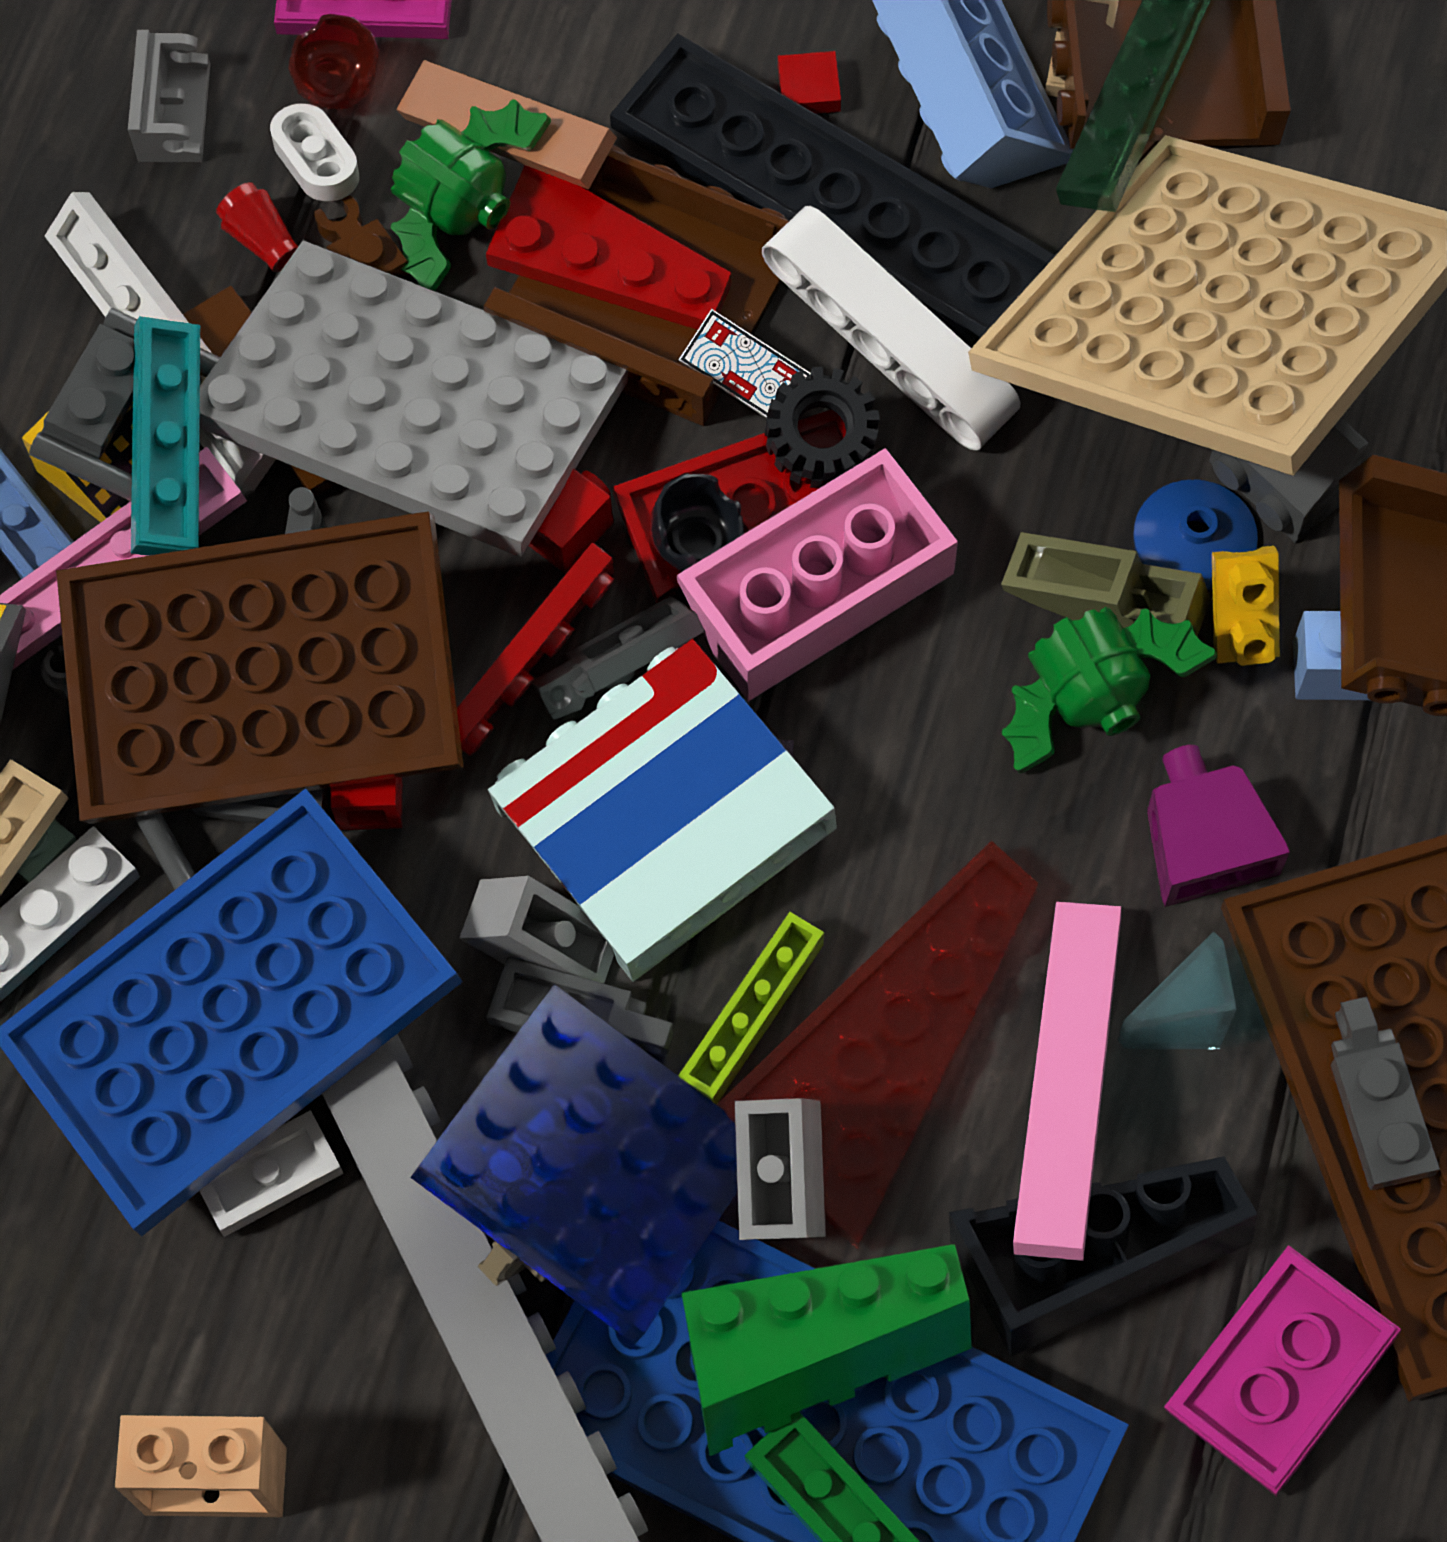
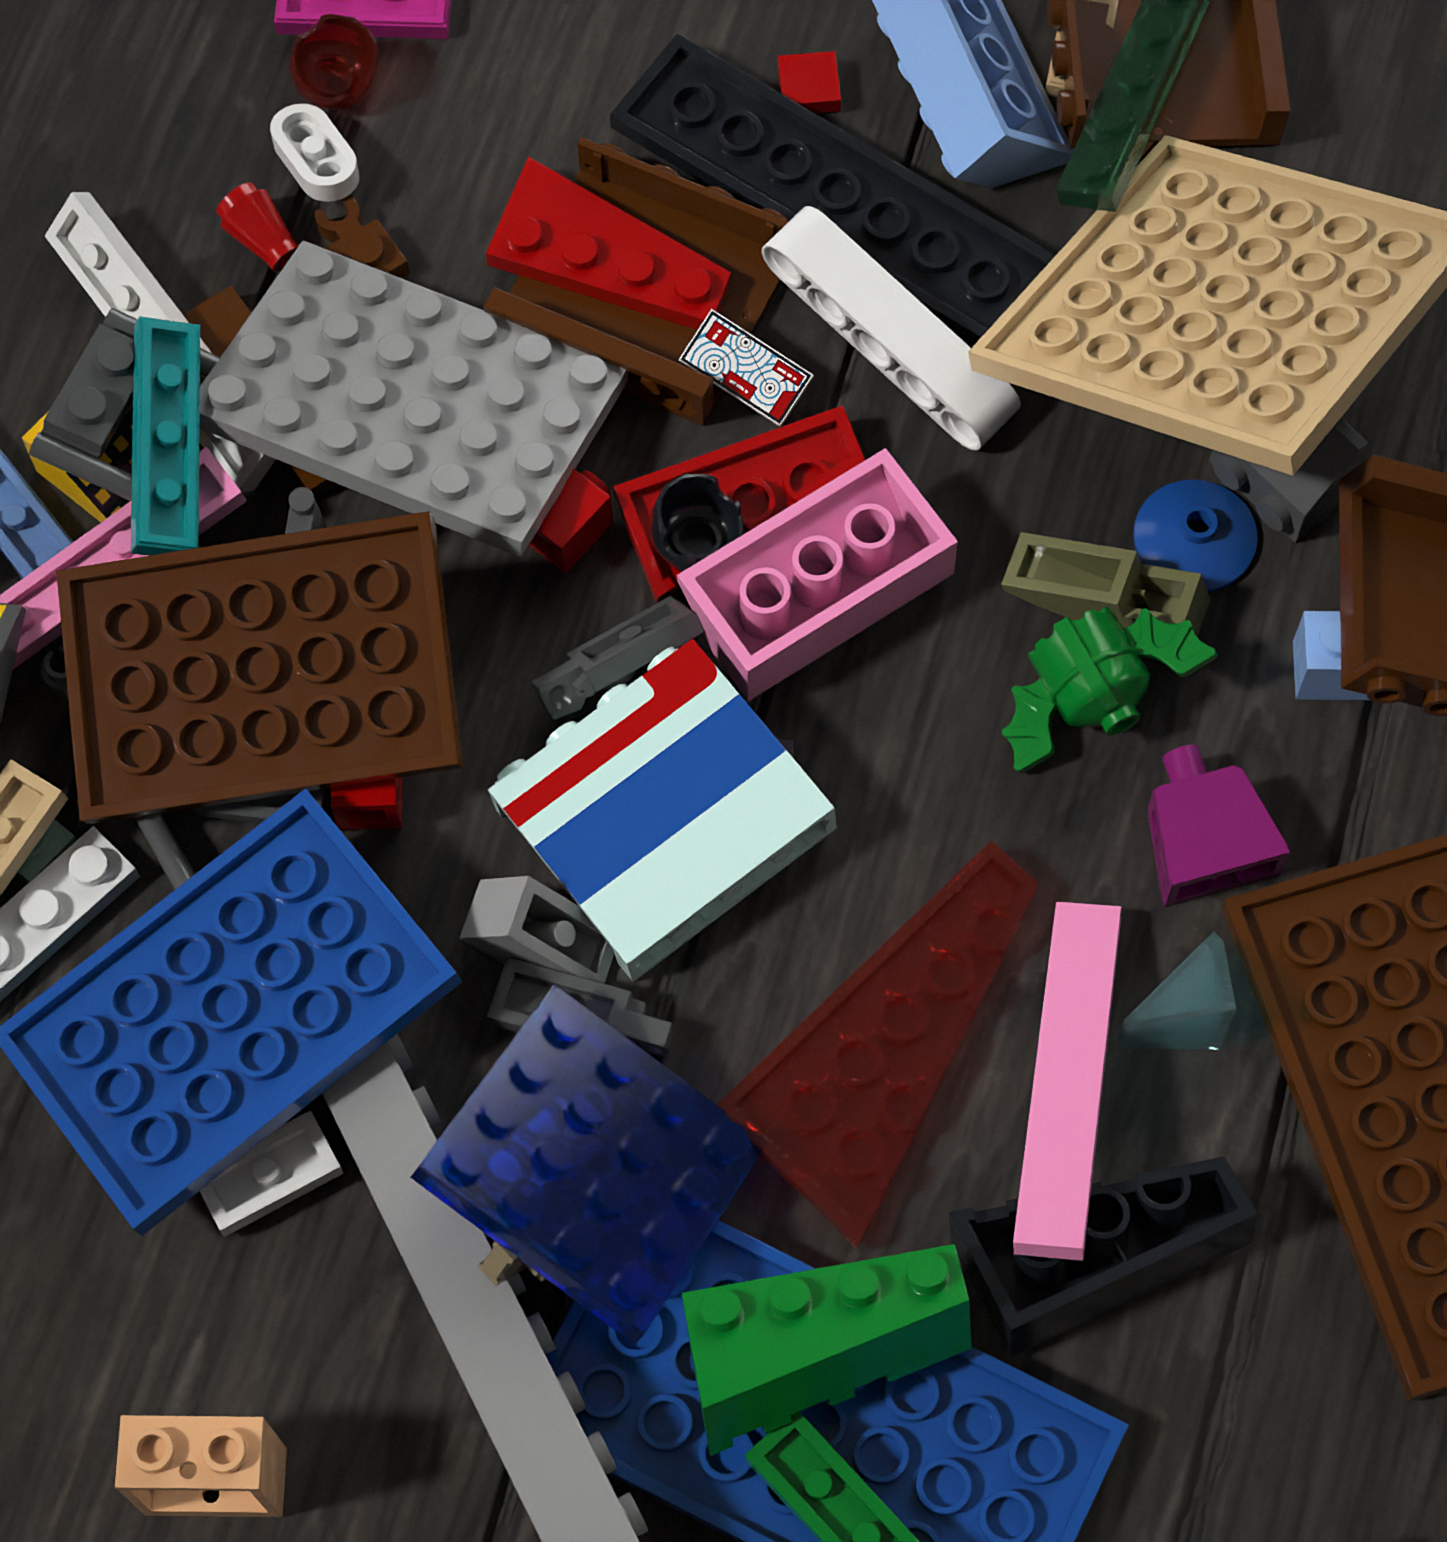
light grey hinge [128,30,211,162] -> none
green helmet [390,99,551,291] -> none
nougat tile [396,60,617,189] -> none
red wing [457,542,615,756] -> none
lime piece [678,912,824,1109] -> none
light grey brick [735,1098,826,1240] -> none
black tyre [765,366,880,488] -> none
dark pink tile [1164,1245,1401,1497] -> none
yellow hips [1212,546,1280,666] -> none
dark grey hinge [1331,997,1440,1190] -> none

